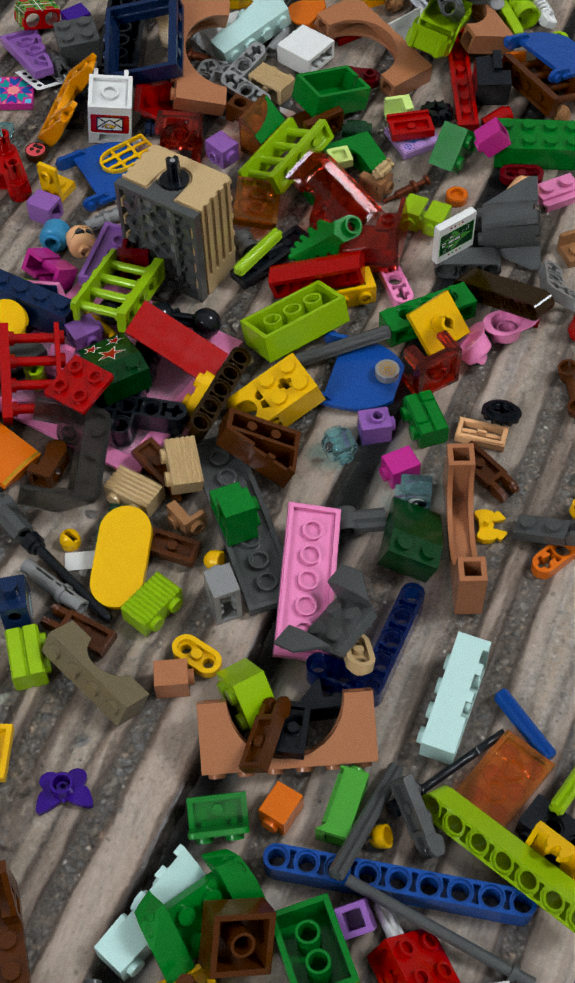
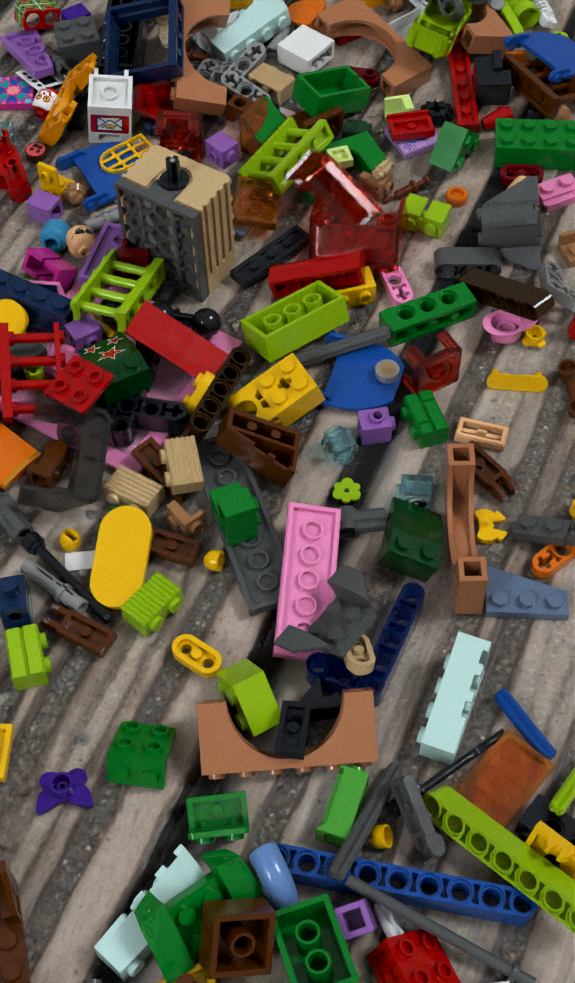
dark tan arch [41,620,149,727] -> none
nougat brick [153,658,195,699] -> none
light grey brick [203,563,243,625] -> none
lime axle [233,228,282,277] -> none
flat silver wheel [234,229,258,258] -> none
reddish brown hinge [239,696,292,773] -> none
orange brick [258,781,304,836] -> none
green plant [288,215,362,261] -> none
dark pink brick [379,445,421,489] -> none
yellow tile [406,290,470,357] -> none
white tile [432,206,477,265] -> none
bright pink piece [454,321,492,365] -> none
dark pink brick [474,117,511,158] -> none
black gear [481,399,522,426] -> none
none -> head [32,87,58,120]
none -> medium nougat plate [64,182,86,205]
none -> green bracket [107,721,176,790]
none -> medium blue cylinder [249,842,299,911]
none -> lime plant [332,478,361,504]
none -> sand blue wing [485,565,569,620]
none -> yellow piece [486,369,548,392]
none -> yellow plate [522,325,547,348]

